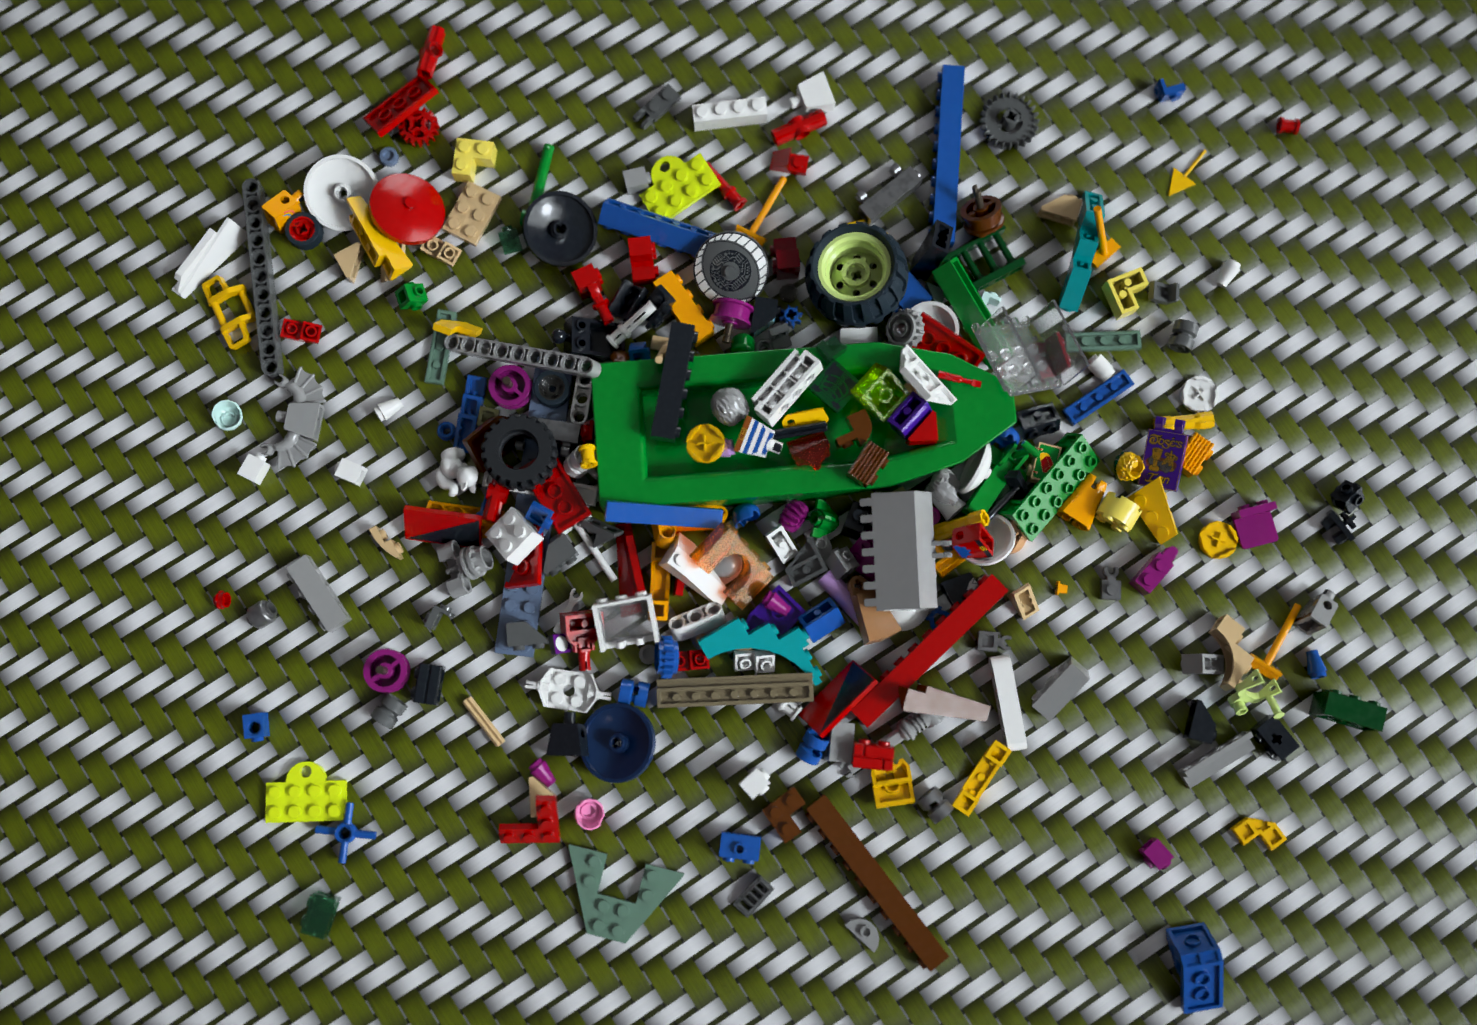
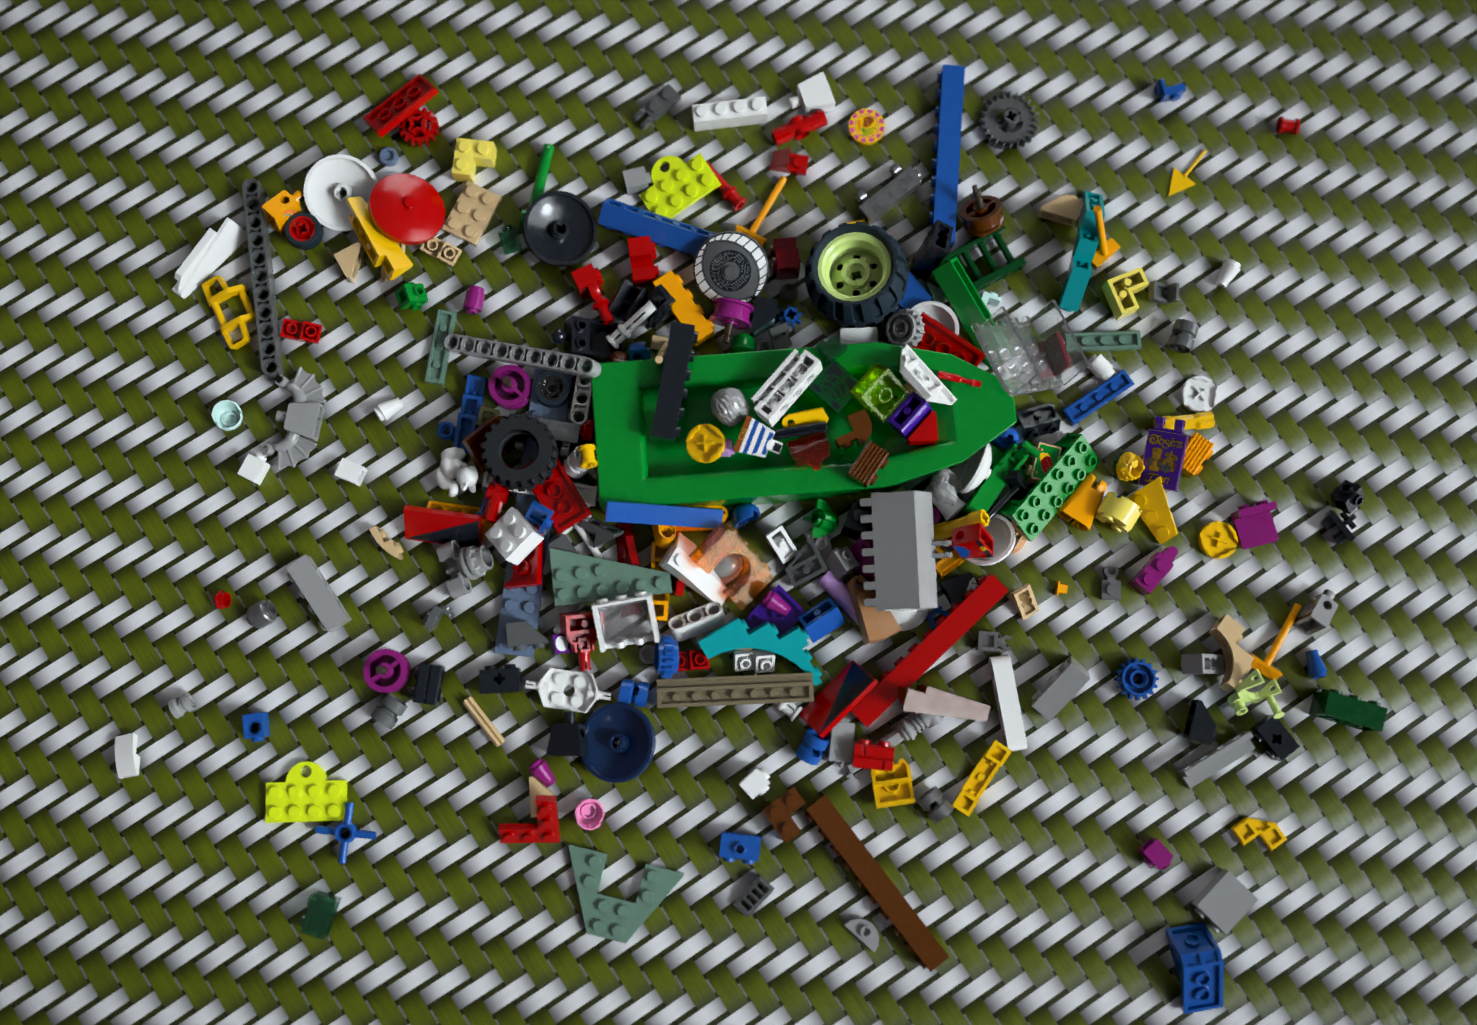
red piece [416,25,446,80] -> none
yellow tile [432,319,483,337] -> none
magenta gear [778,499,809,533] -> none
none -> white slope [115,733,140,779]
none -> light grey wheel [168,692,197,719]
none -> magenta brick [463,285,485,315]
none -> black brick [479,664,522,694]
none -> sand green wing [549,548,672,607]
none -> yellow tile [848,109,885,146]
none -> blue gear [1114,658,1159,700]
none -> light grey brick [1191,869,1258,935]

